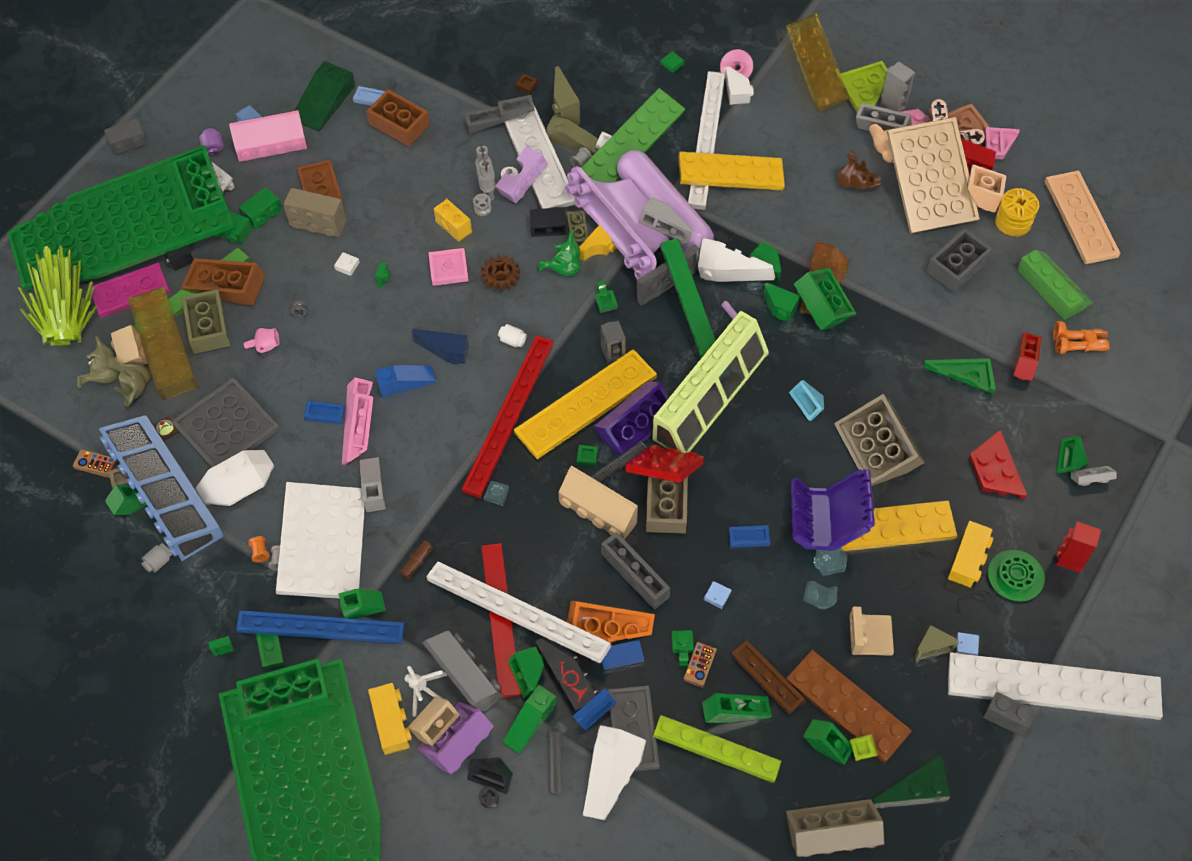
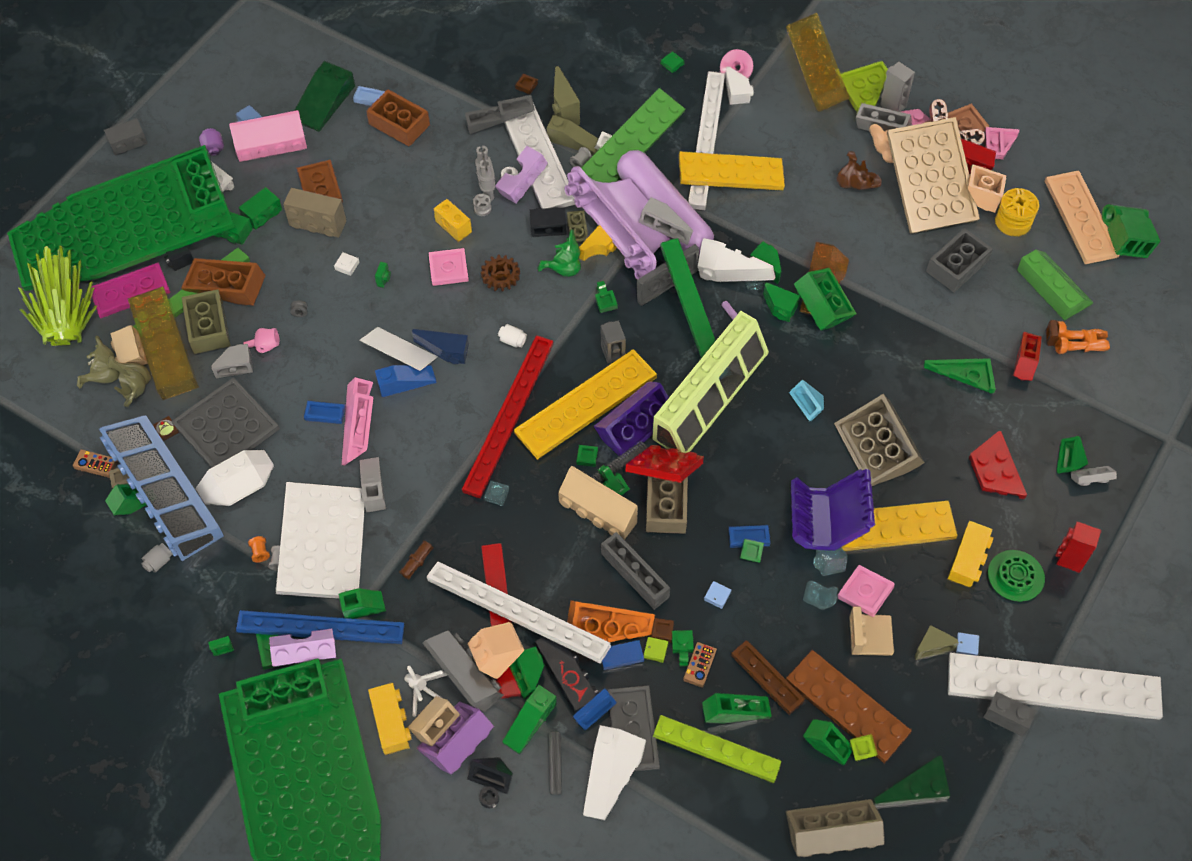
none -> light grey slope [211,344,253,378]
none -> lavender arch [269,629,336,666]
none -> white sticker [360,327,437,371]
none -> light nougat slope [468,622,524,679]
none -> green plate [597,465,630,496]
none -> lime tile [644,637,668,663]
none -> reddish brown tile [651,618,674,642]
none -> green tile [740,539,764,563]
none -> bright pink plate [838,565,894,617]
none -> reddish brown tile [1045,320,1059,346]
none -> green piece [1101,204,1161,258]

